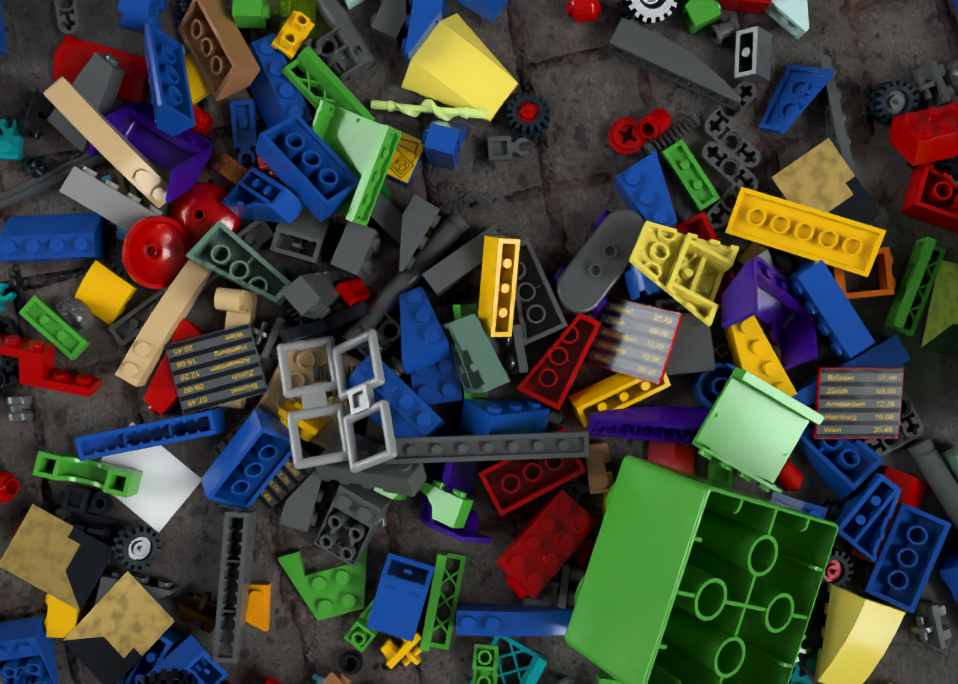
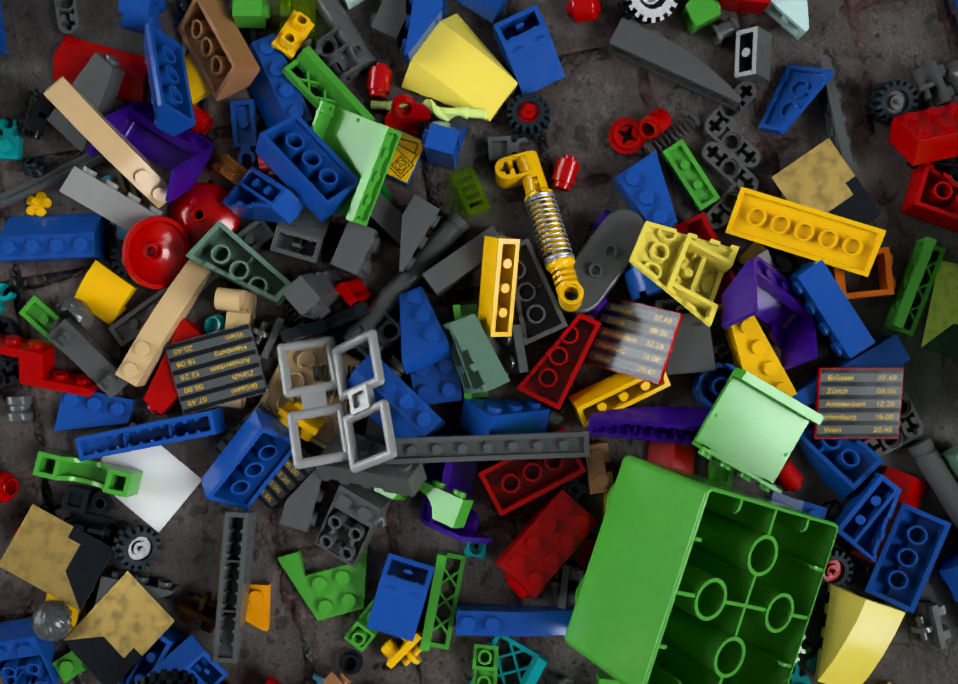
none -> yellow plant [26,191,52,217]
none -> dark grey hair [31,600,72,642]
none -> dark grey brick [46,316,129,398]
none -> bright green plate [52,650,87,683]
none -> blue wing [54,391,137,431]
none -> teal plate [204,314,226,335]
none -> red brick [366,63,392,101]
none -> red plate [384,94,431,136]
none -> clear neon green slope [451,167,491,219]
none -> teal plate [464,535,488,559]
none -> blue slope [493,4,565,96]
none -> yellow piece [495,151,584,312]
none -> red brick [551,155,580,192]

